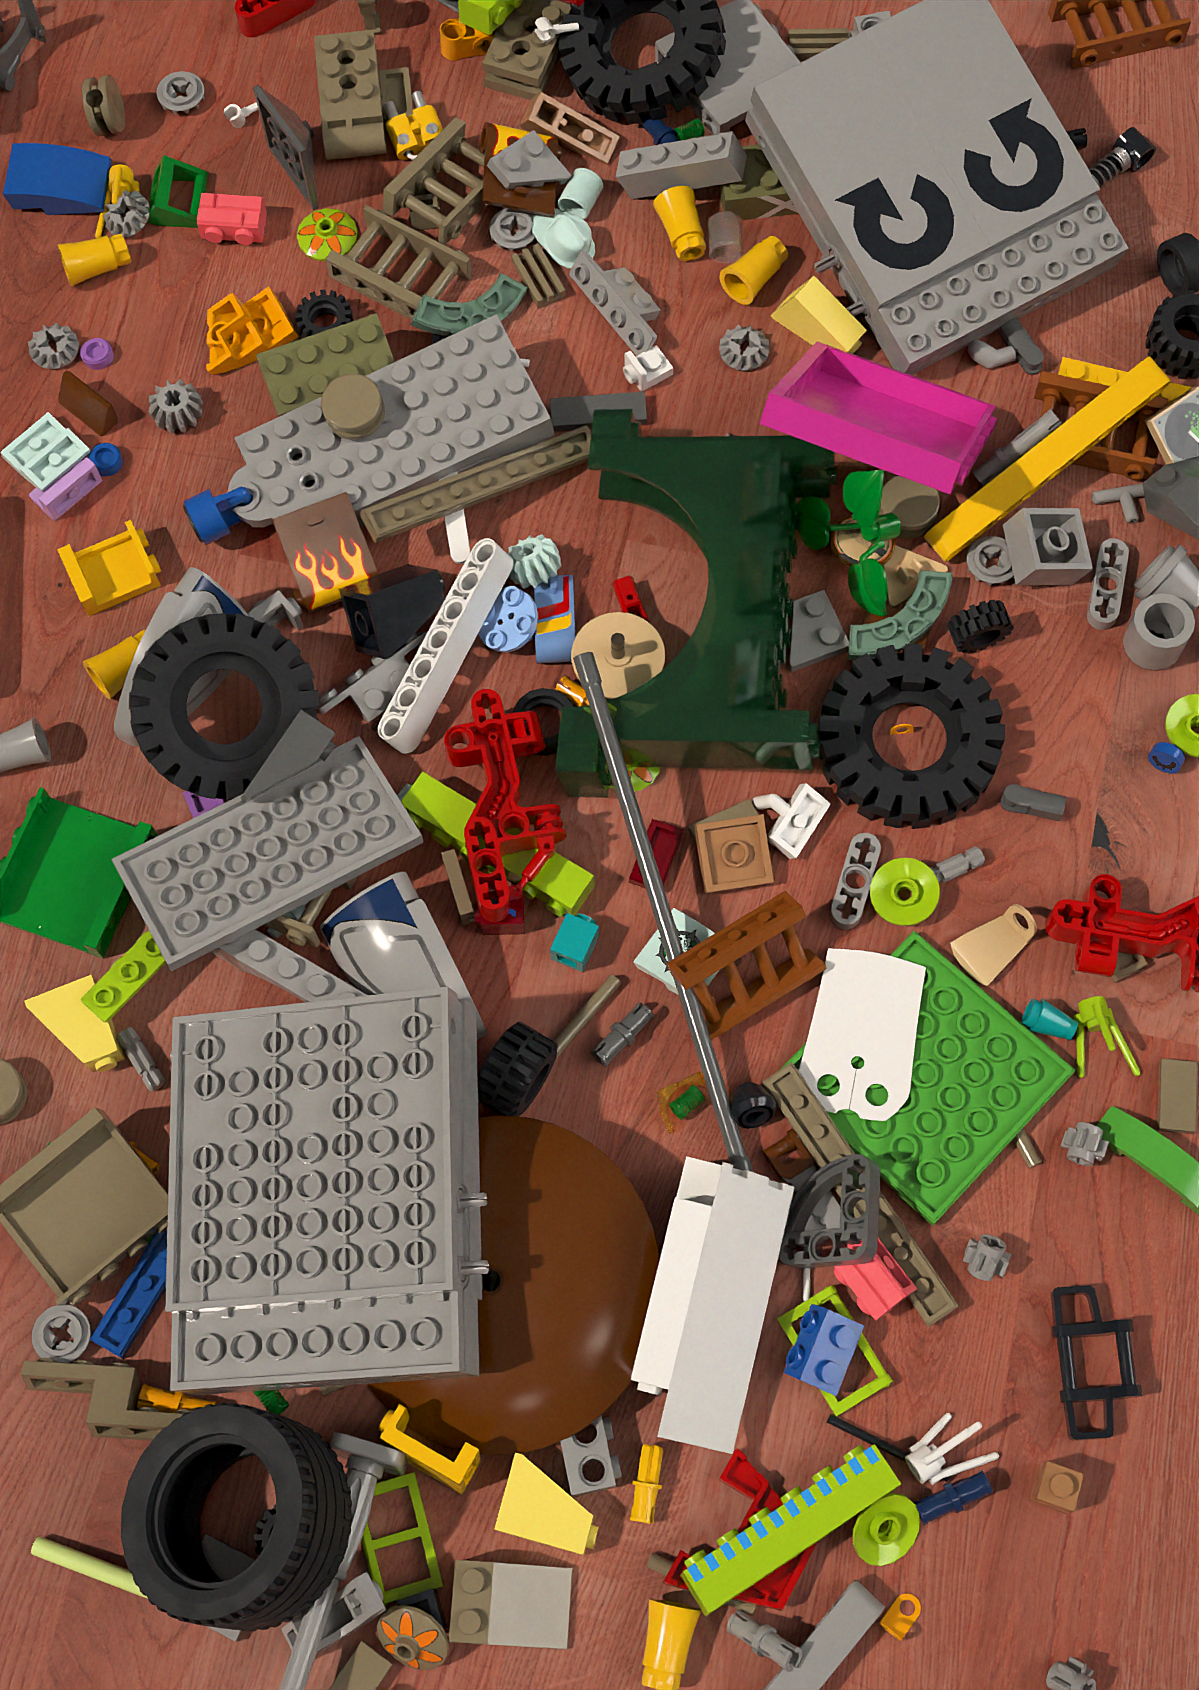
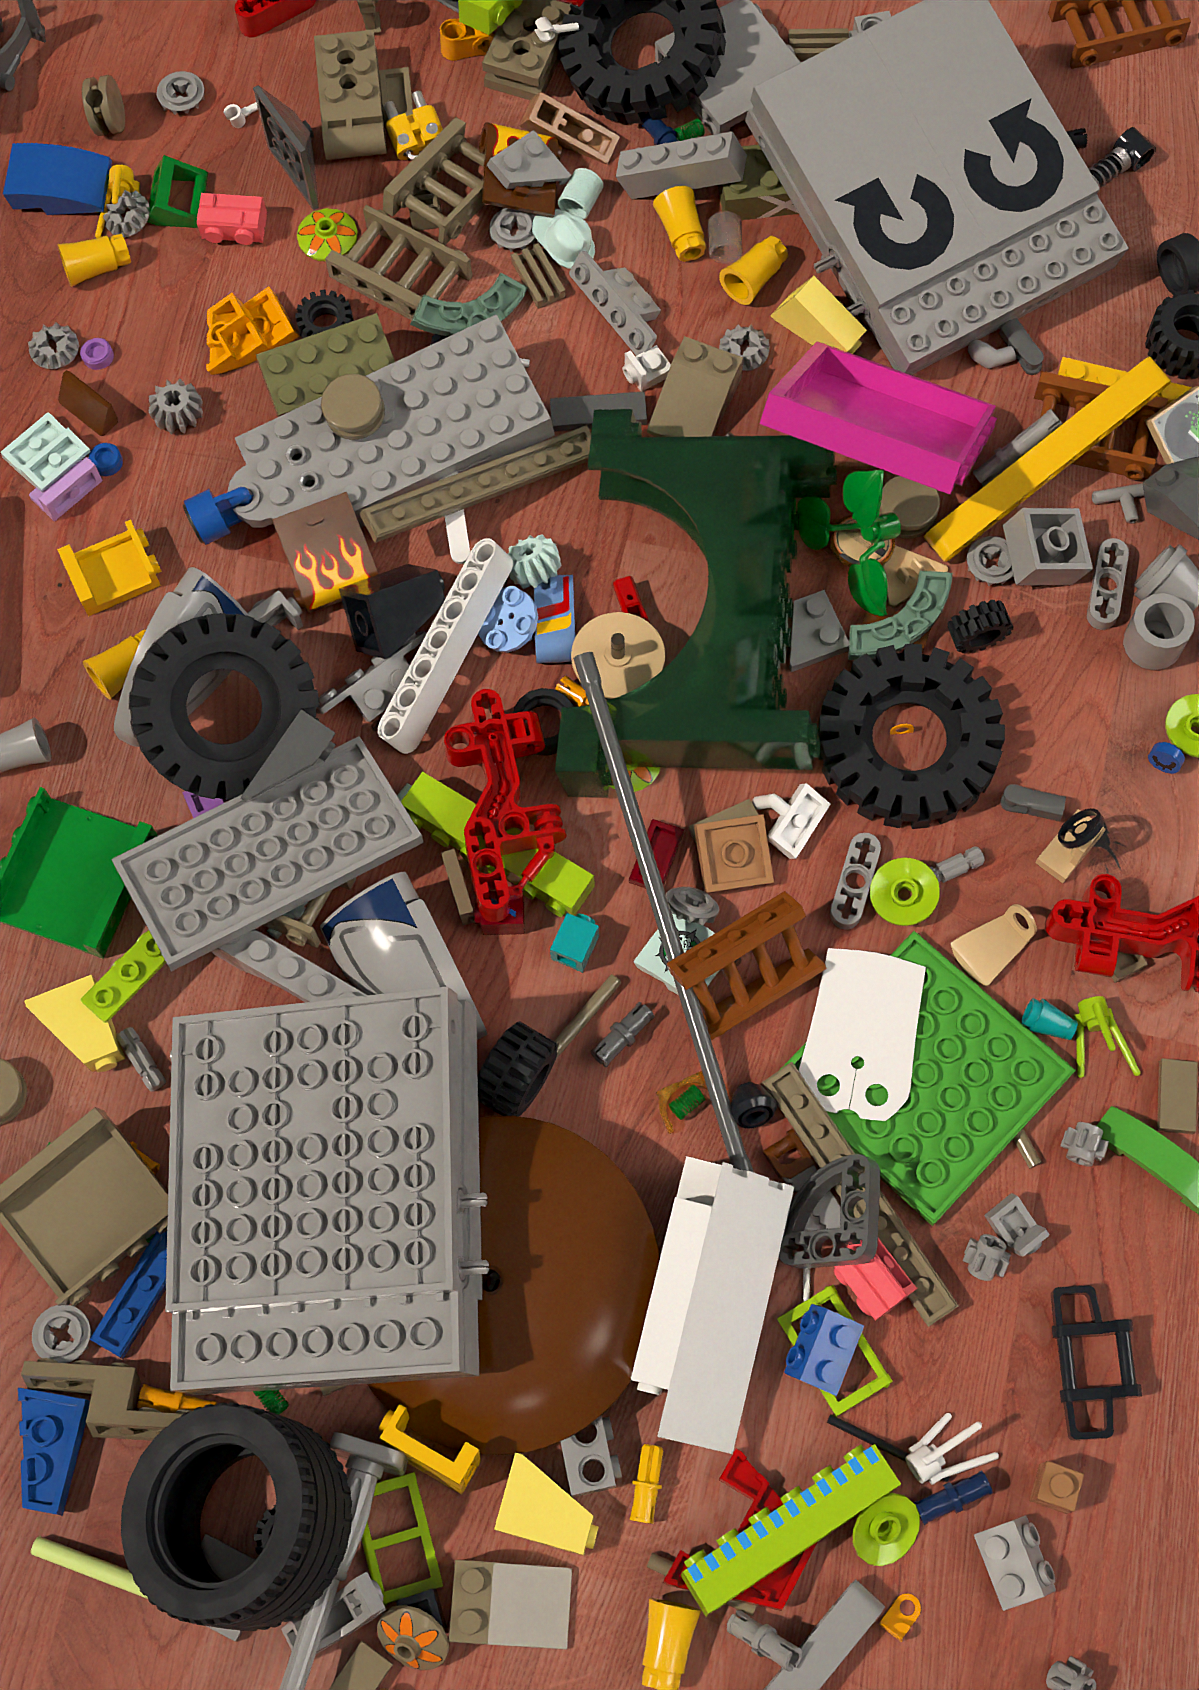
none -> blue wing [18,1387,90,1516]
none -> dark tan slope [647,336,743,455]
none -> light grey gear [666,887,719,925]
none -> light grey bracket [974,1515,1056,1611]
none -> light grey bracket [984,1193,1049,1257]
none -> tan piece [1035,808,1106,883]

